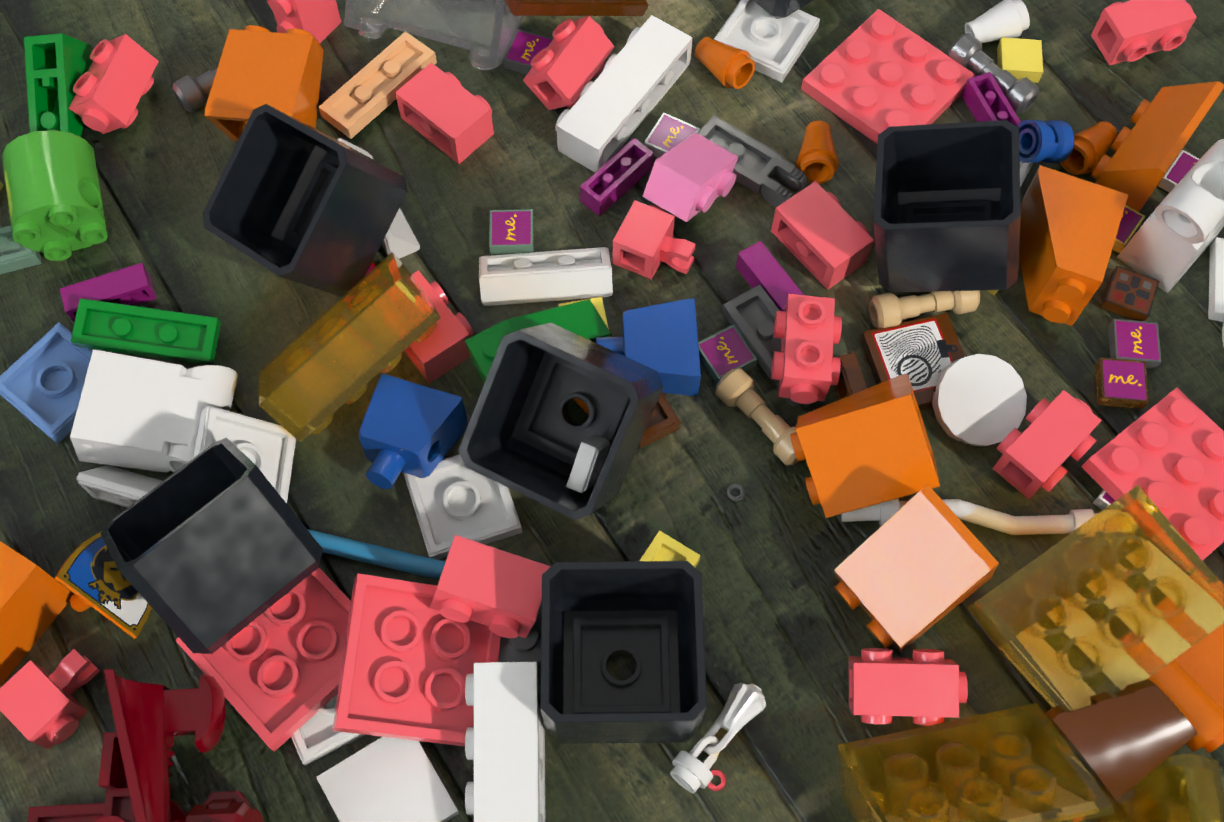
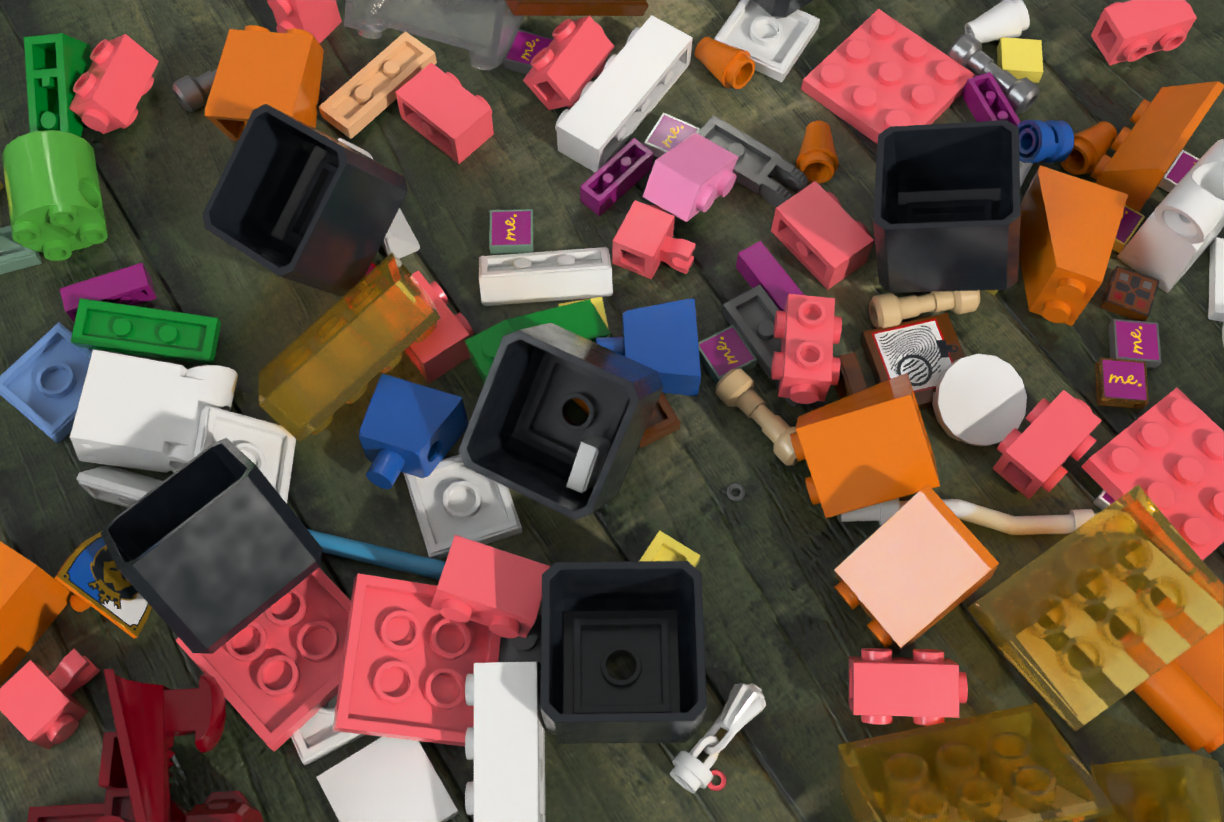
reddish brown slope [1045,679,1198,801] -> none

